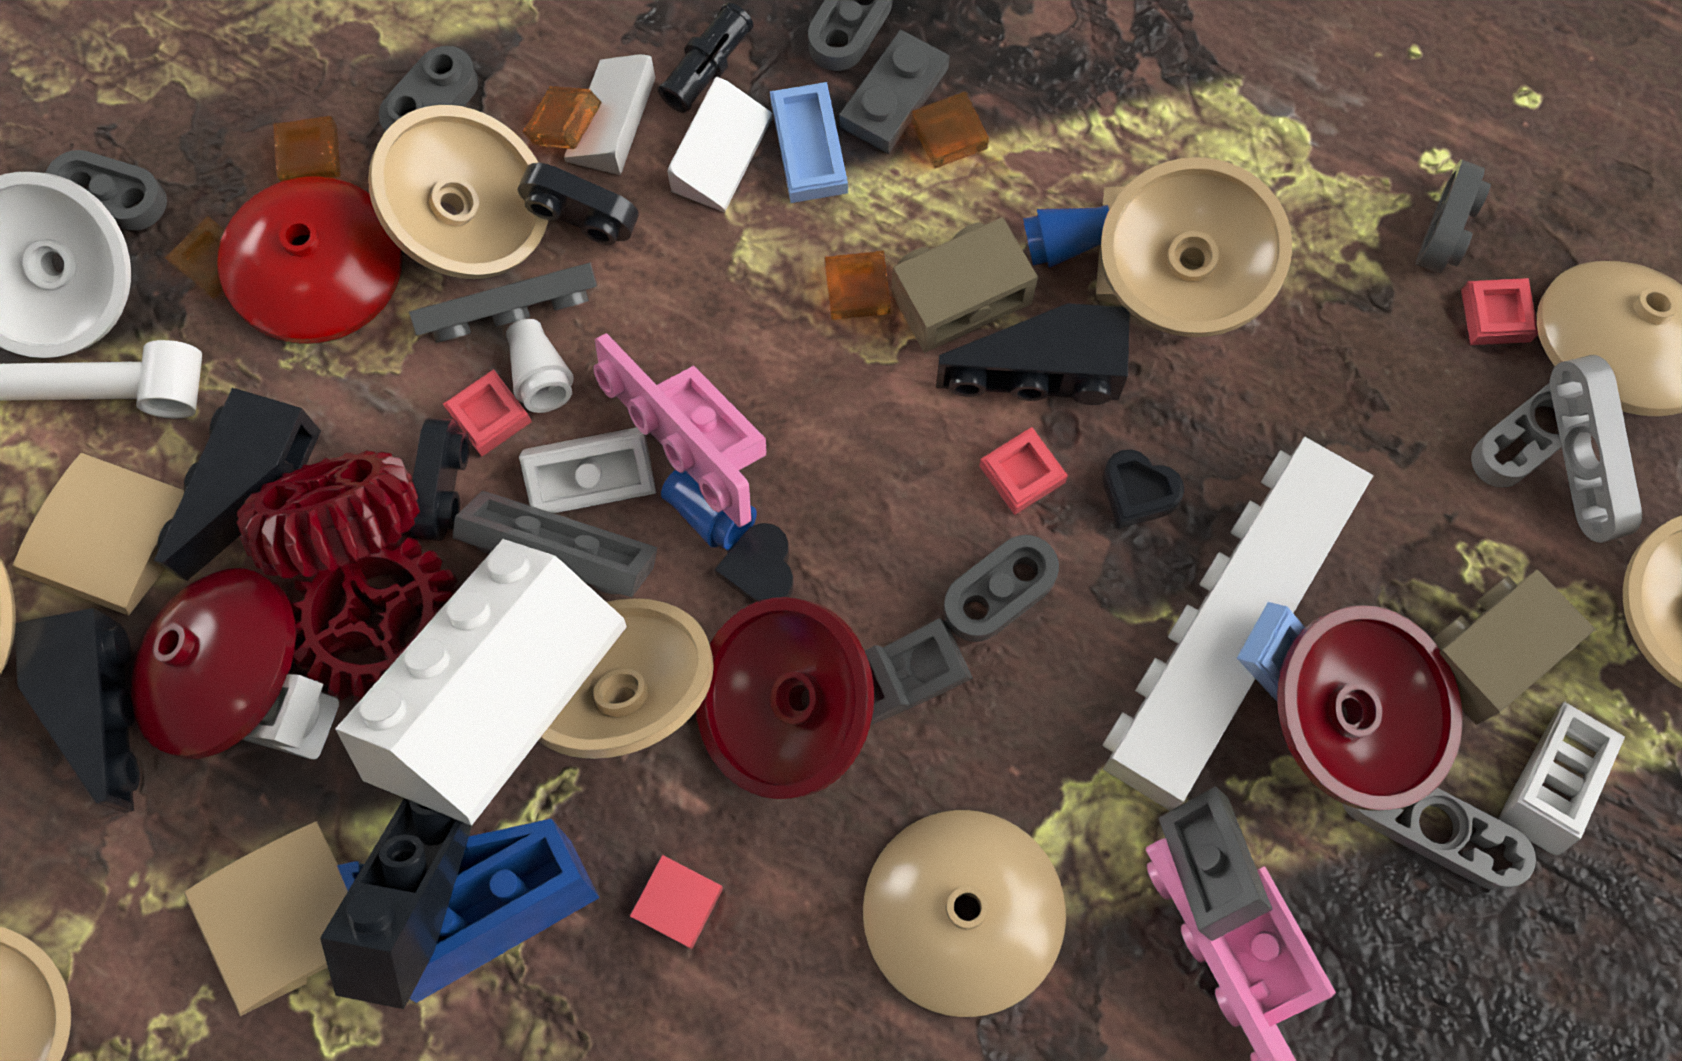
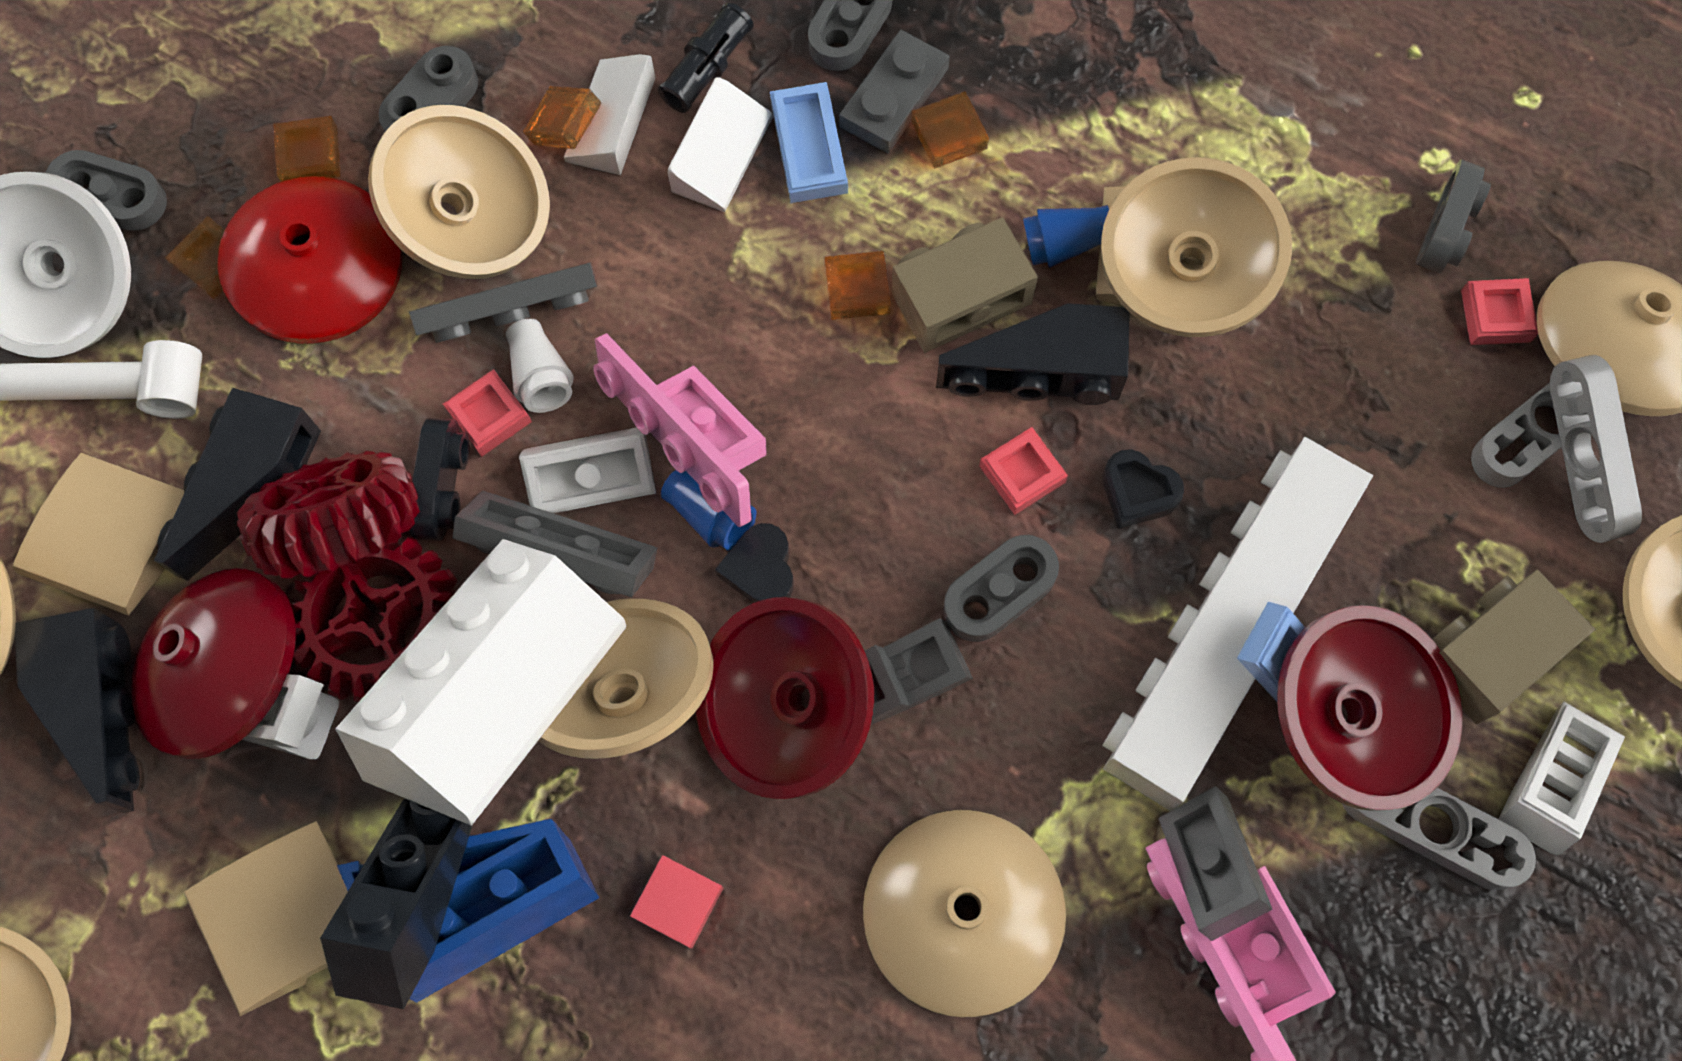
black plate [517,163,639,245] -> none

